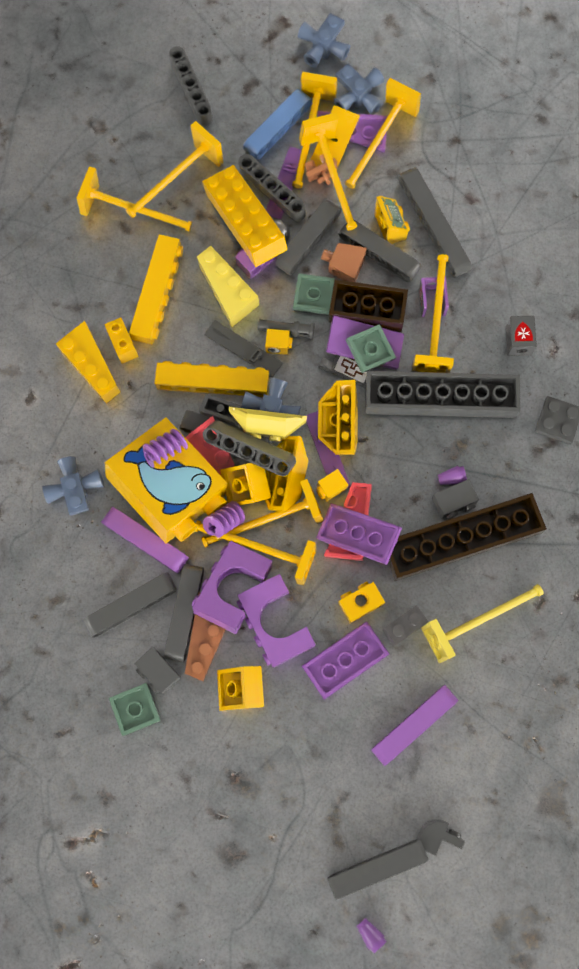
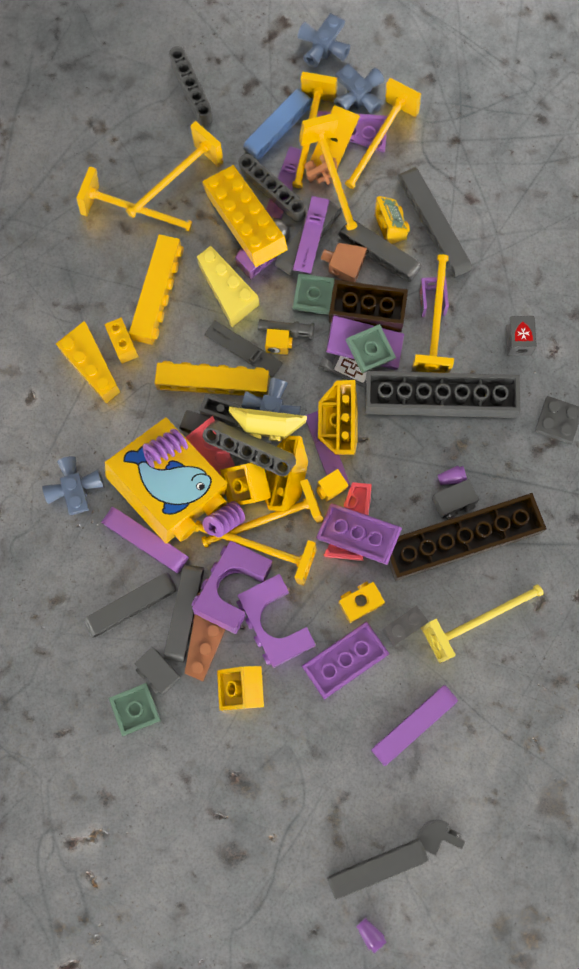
none -> medium lavender piece [293,196,330,274]

